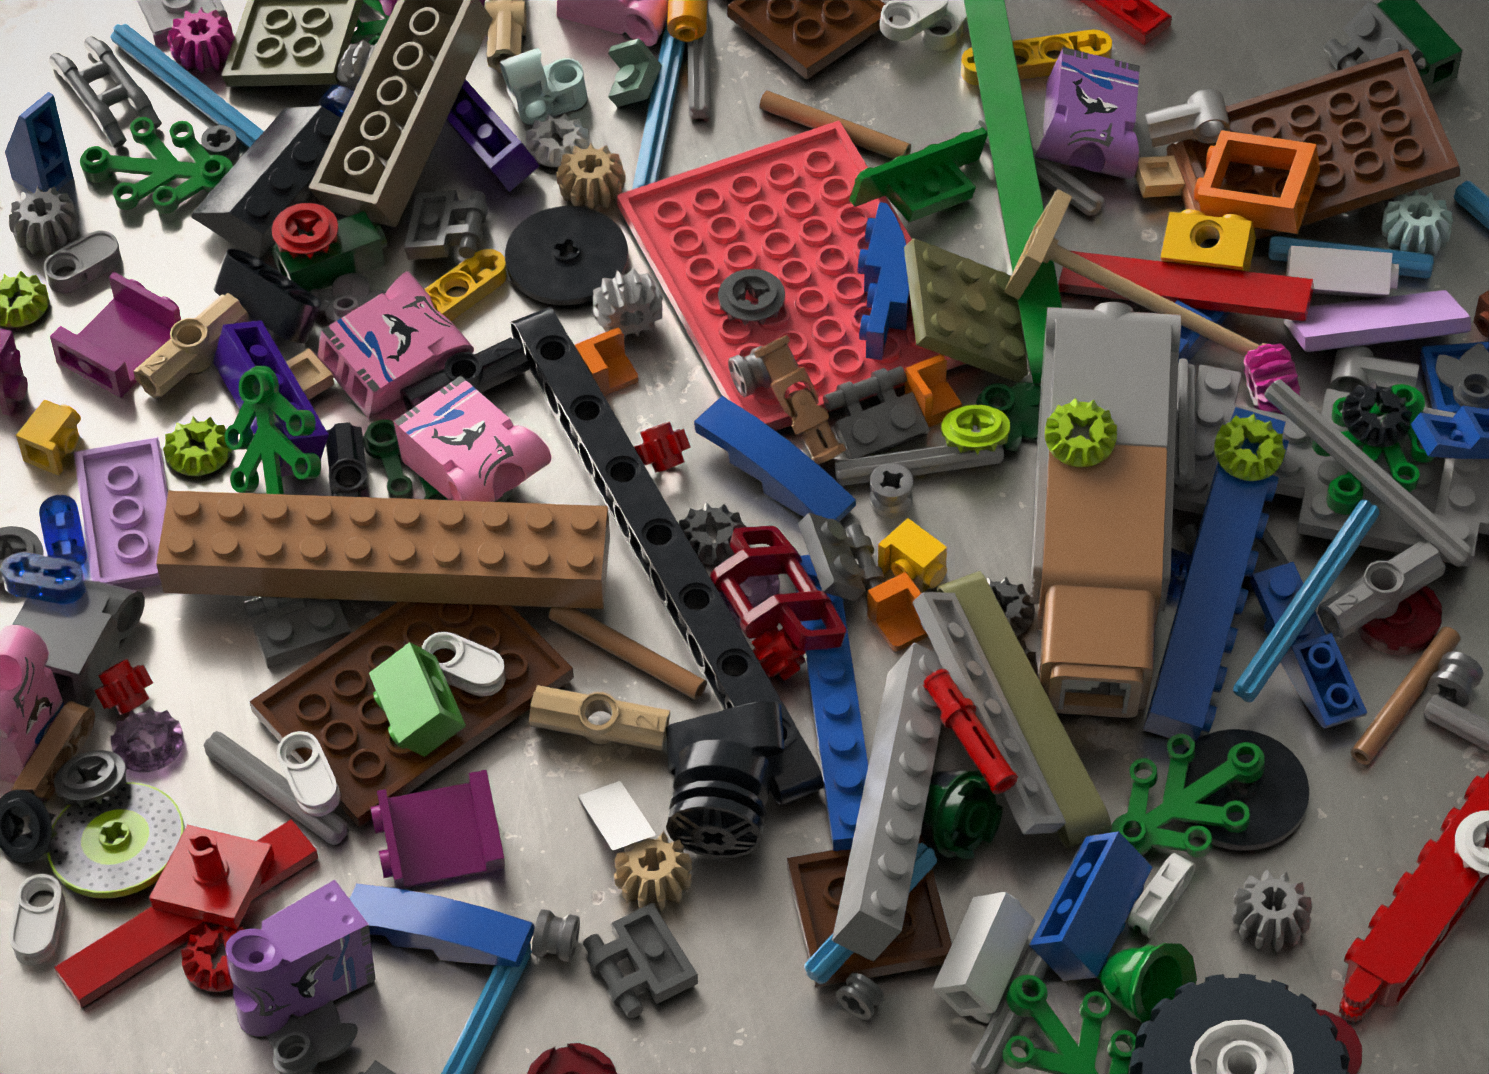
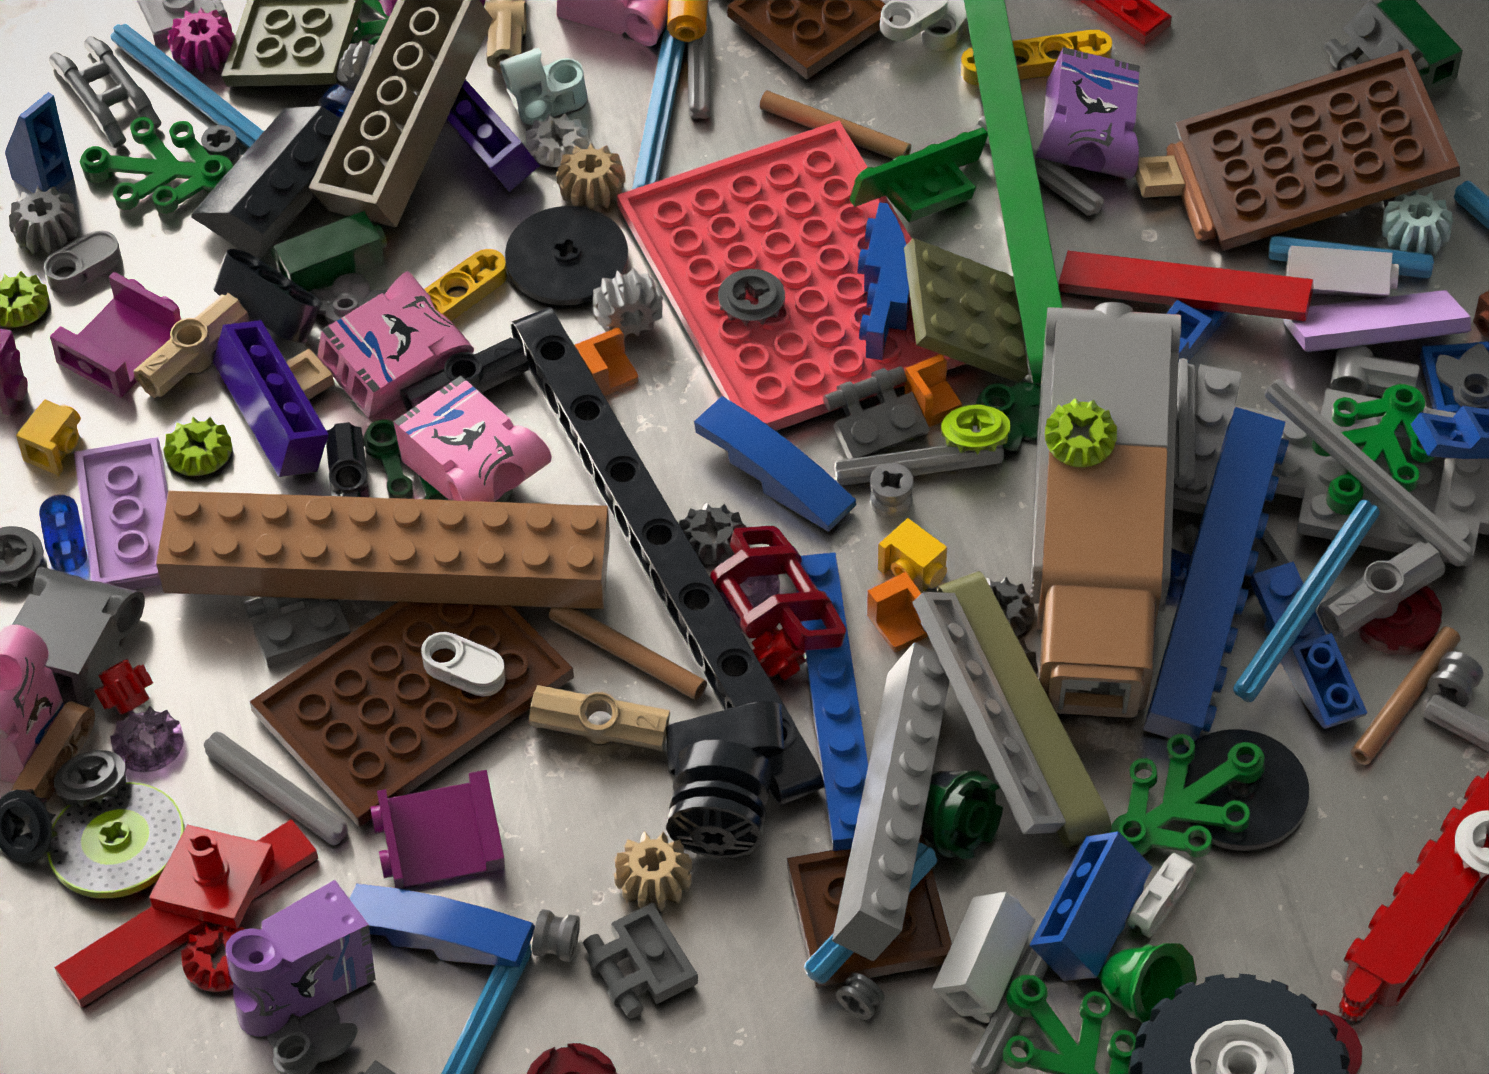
clear blue beam [1,552,86,604] -> none
white piece [9,874,65,966] -> none
green plant [224,366,321,494] -> none
red gear [272,203,339,259] -> none
white piece [277,731,341,817] -> none
brick [369,642,466,757] -> none
dark grey plate [404,190,488,260] -> none
white sticker [578,781,656,851] -> none
sand green bracket [608,39,662,107] -> none
red gear [634,421,691,473] -> none
flat silver wheel [728,346,773,397] -> none
medium nougat piece [753,335,846,465] -> none
dark grey plate [798,513,886,601] -> none
red pin [923,669,1018,794] -> none
tan tile [1004,189,1266,357] -> none
light grey piece [1145,89,1230,148] -> none
yellow brick [1160,209,1256,272] -> none
orange window [1194,130,1320,234] -> none
lime gear [1214,414,1286,481] -> none
light grey gear [1232,870,1313,953] -> none
dark pink gear [1244,343,1301,414] -> none
black gear [1342,381,1412,447] -> none

